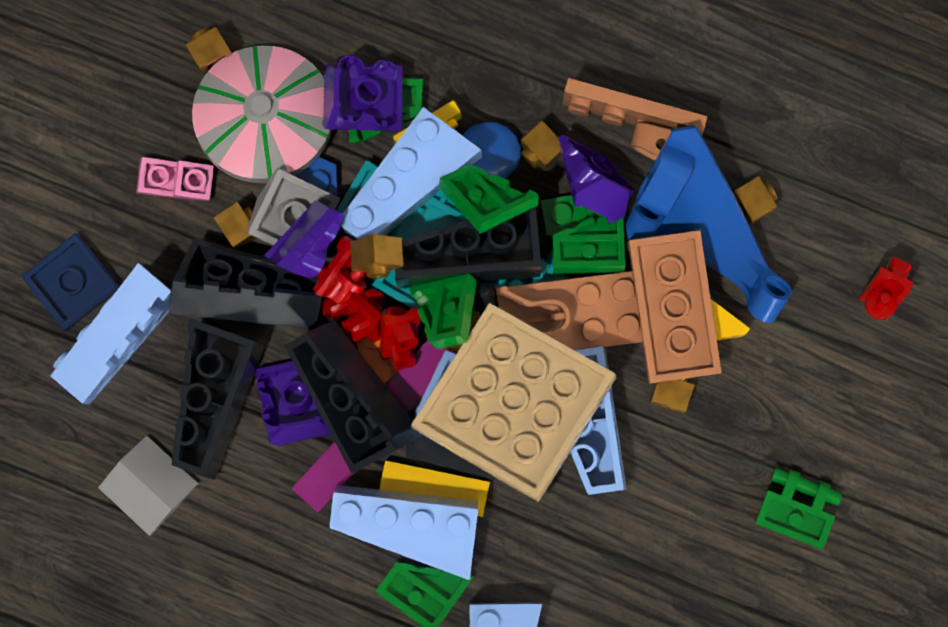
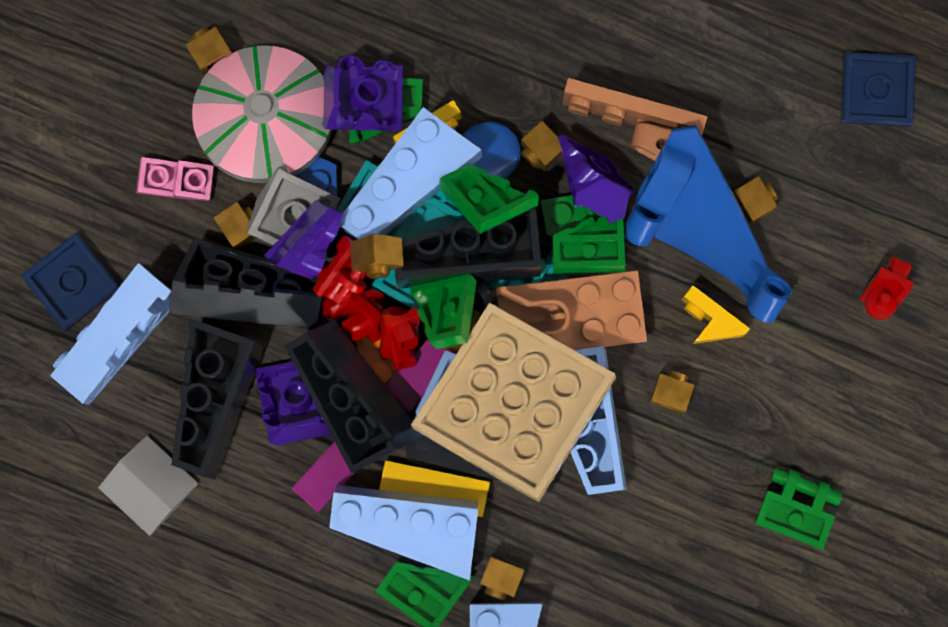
nougat plate [626,230,722,384] -> none
none -> pearl gold plate [480,557,524,601]
none -> dark blue tile [840,52,916,127]

